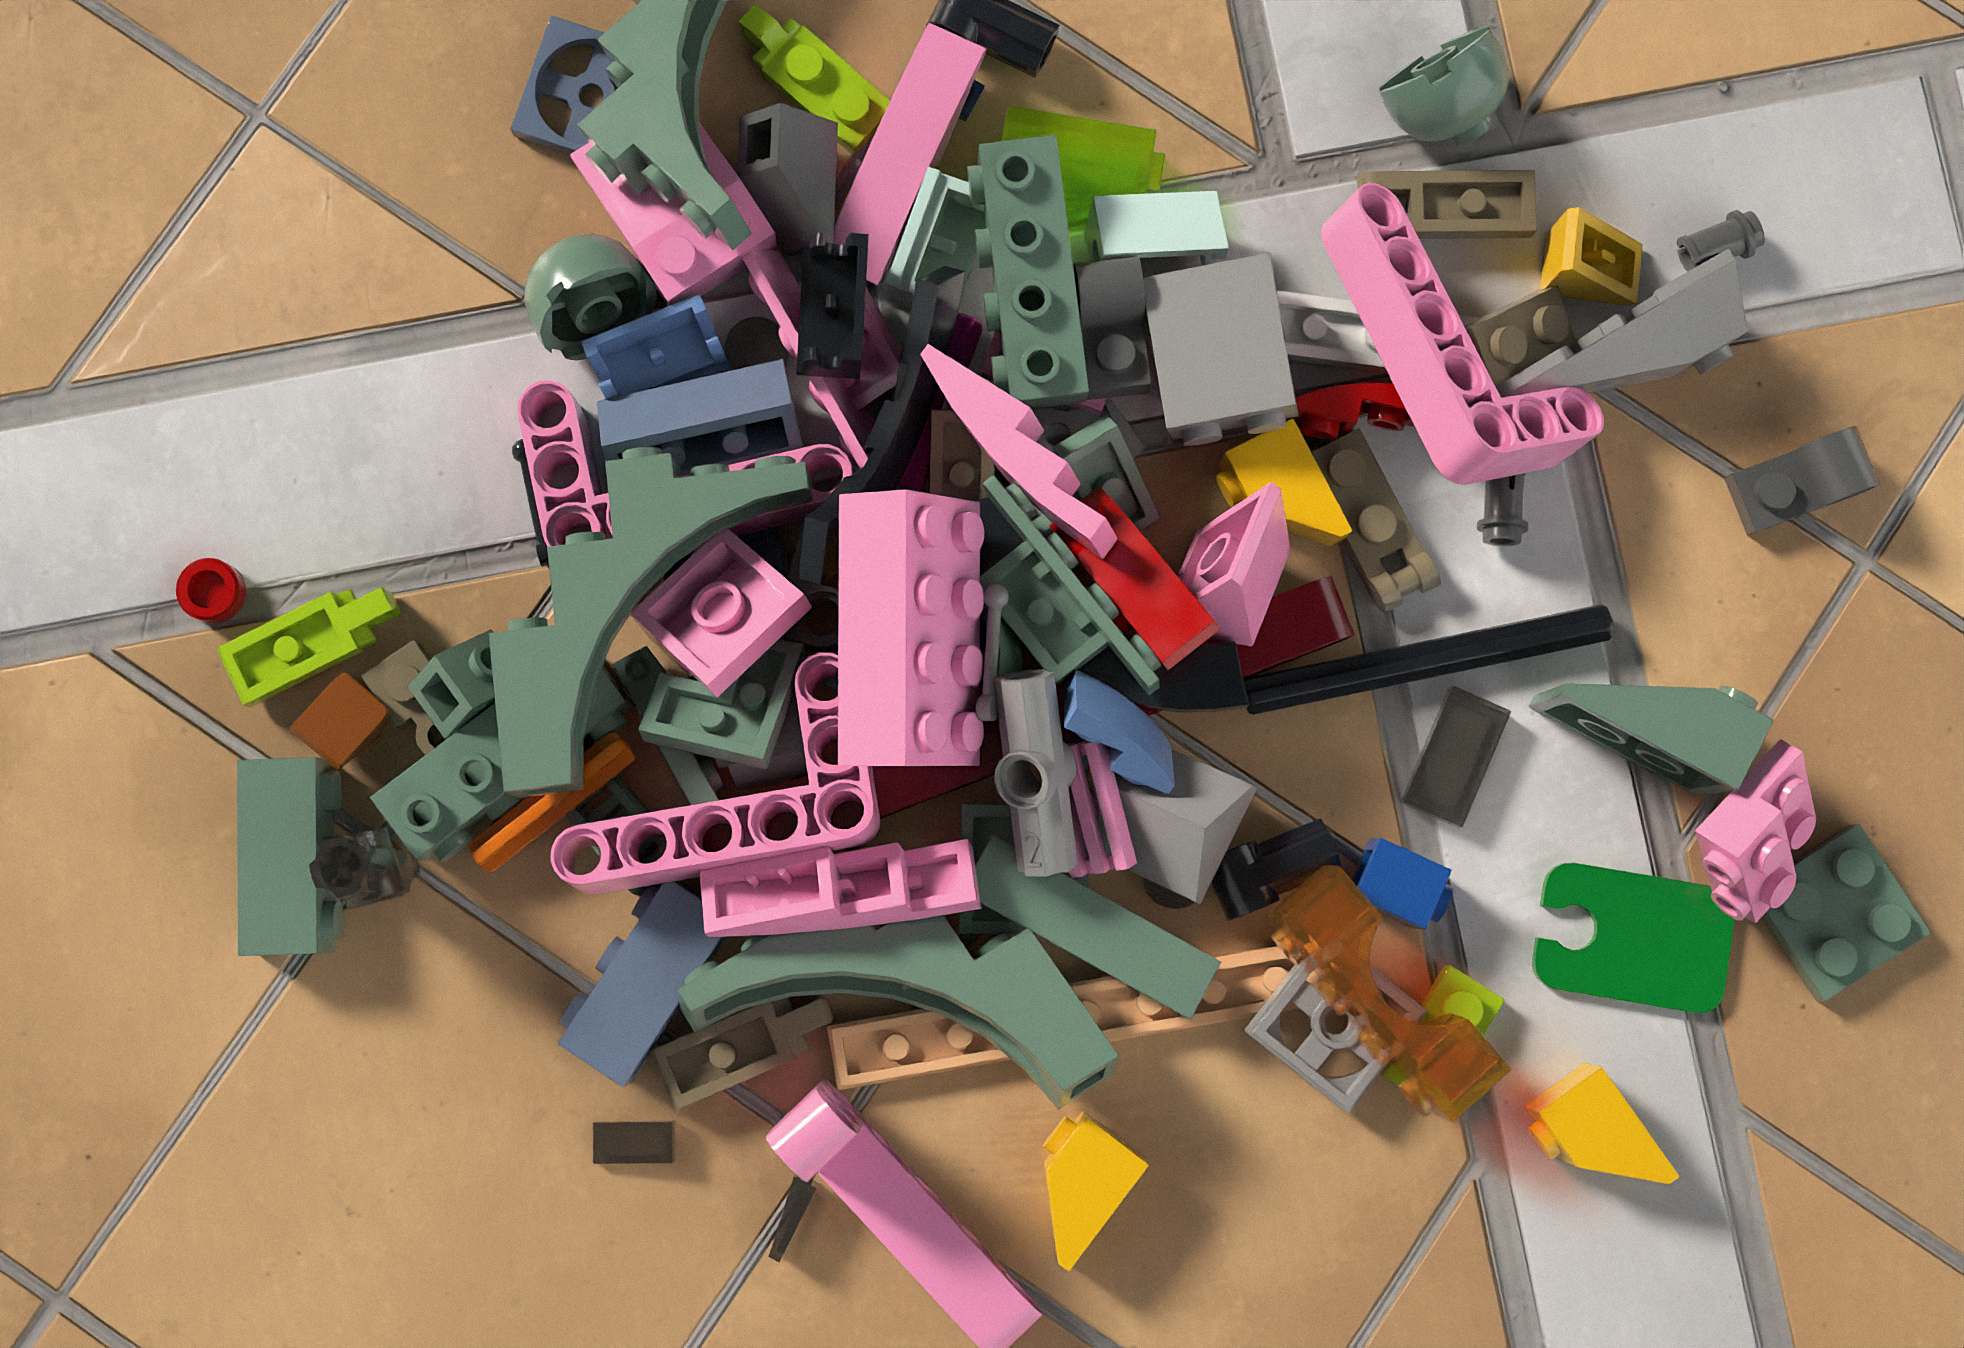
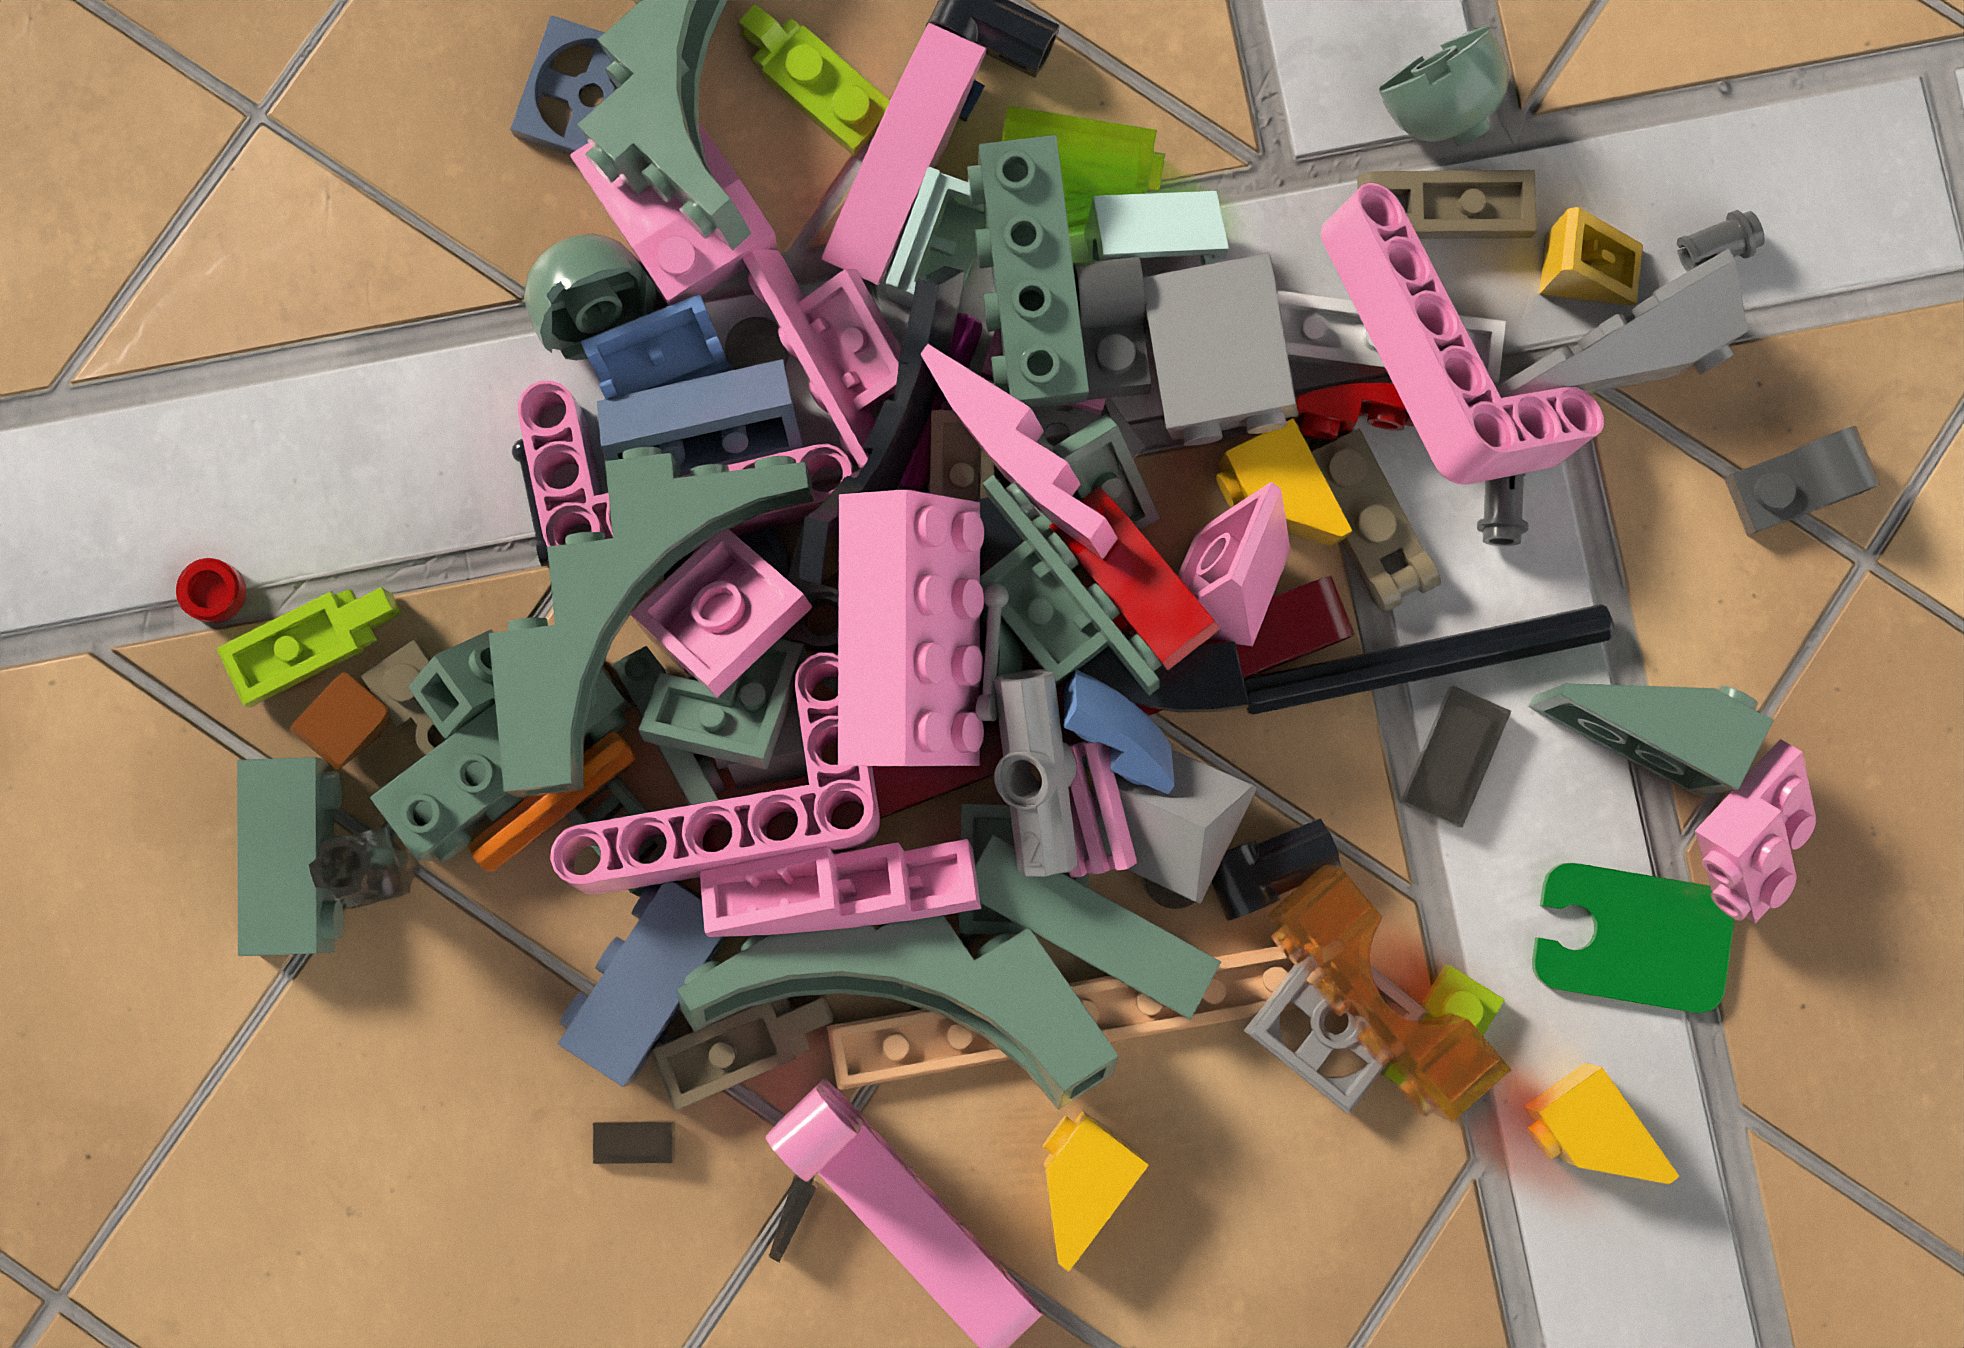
dark grey slope [737,103,838,256] -> none
black hinge [796,233,869,379] -> none
blue brick [1344,837,1453,929] -> none
dark tan plate [1464,285,1577,386] -> none
sand green plate [1762,824,1931,1001] -> none

